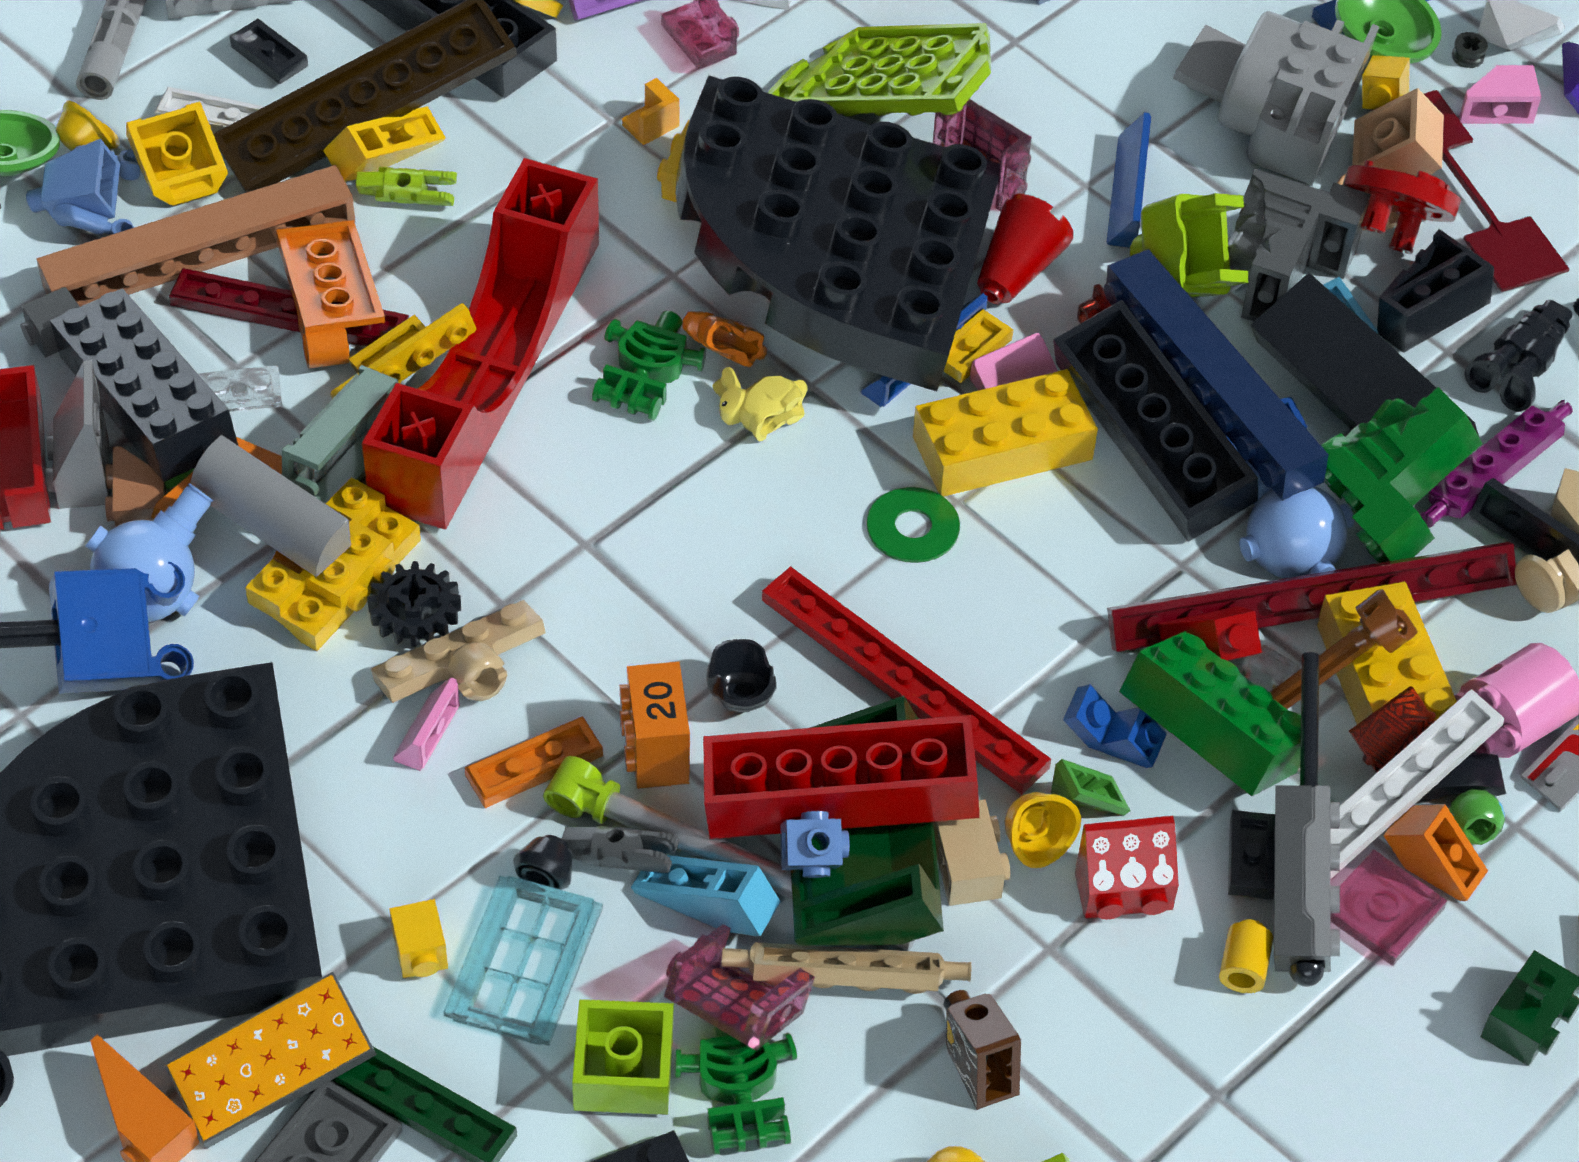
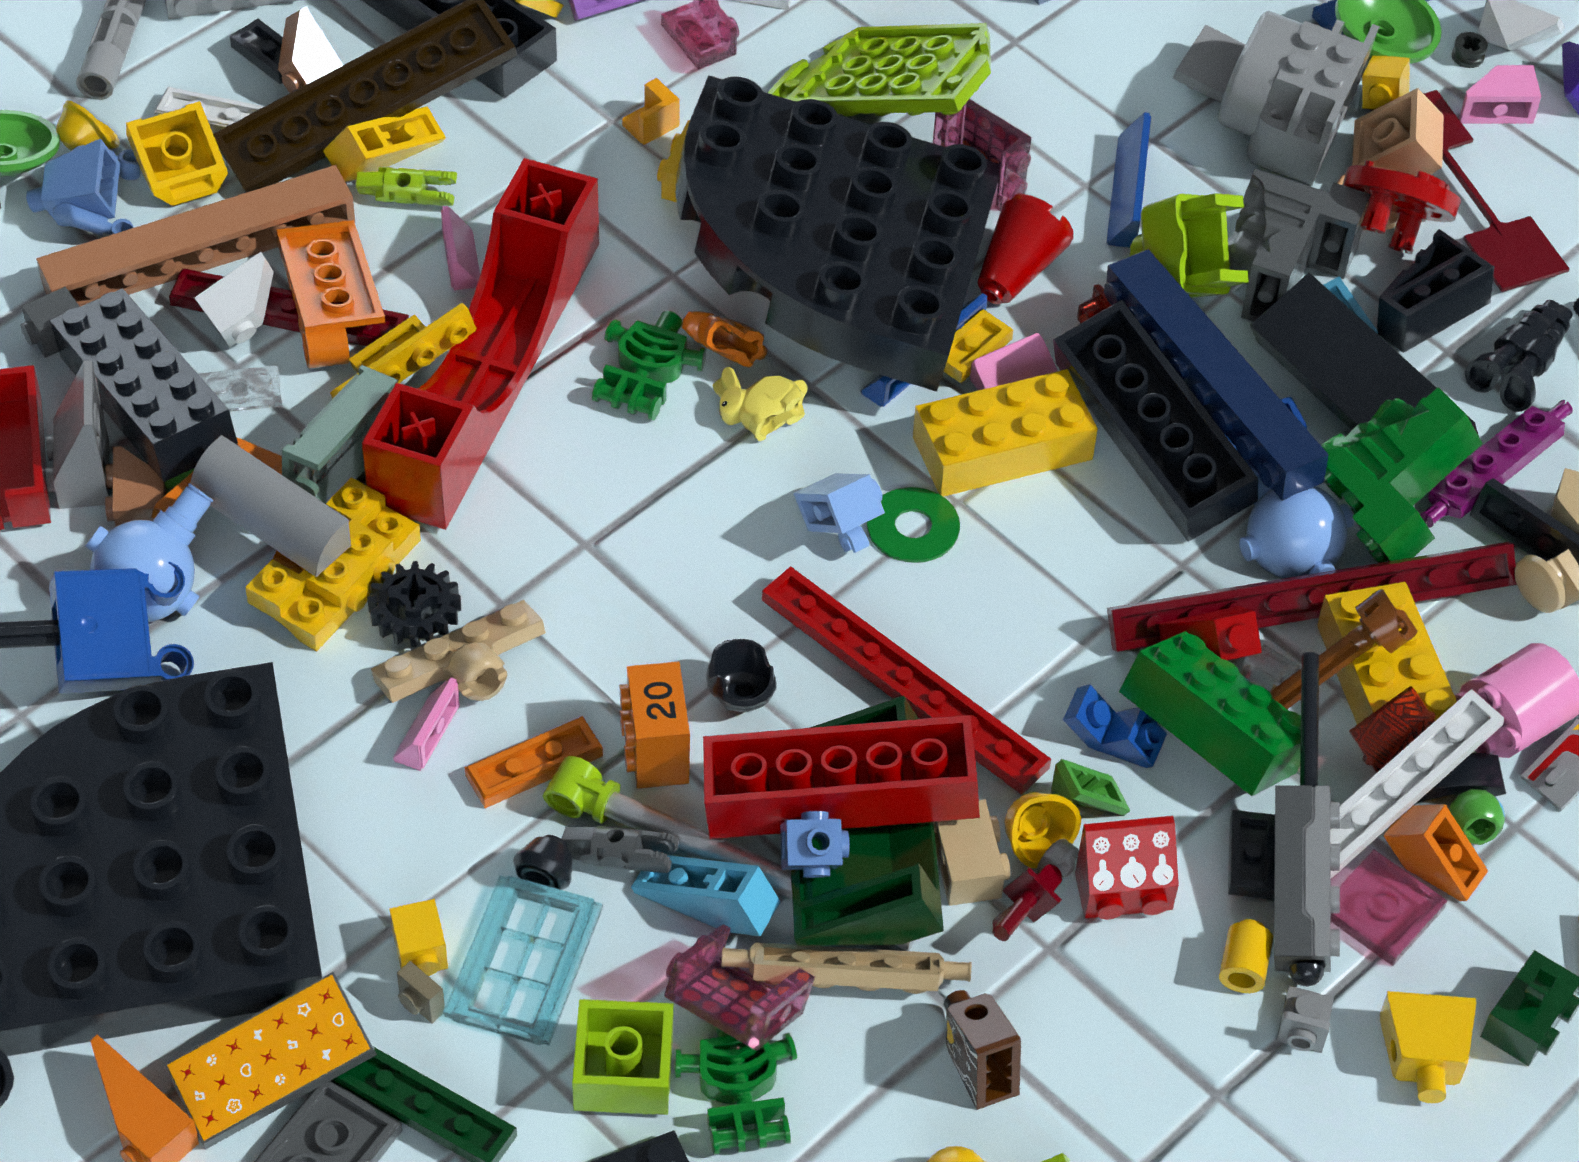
none -> white slope [195,252,273,347]
none -> slope [278,7,343,93]
none -> dark tan plate [397,961,445,1023]
none -> bright pink slope [441,206,480,290]
none -> light blue brick [793,473,885,553]
none -> dark red arm [992,864,1062,941]
none -> light grey tile [1037,839,1079,878]
none -> light grey bracket [1276,986,1334,1053]
none -> yellow torso [1379,991,1476,1103]

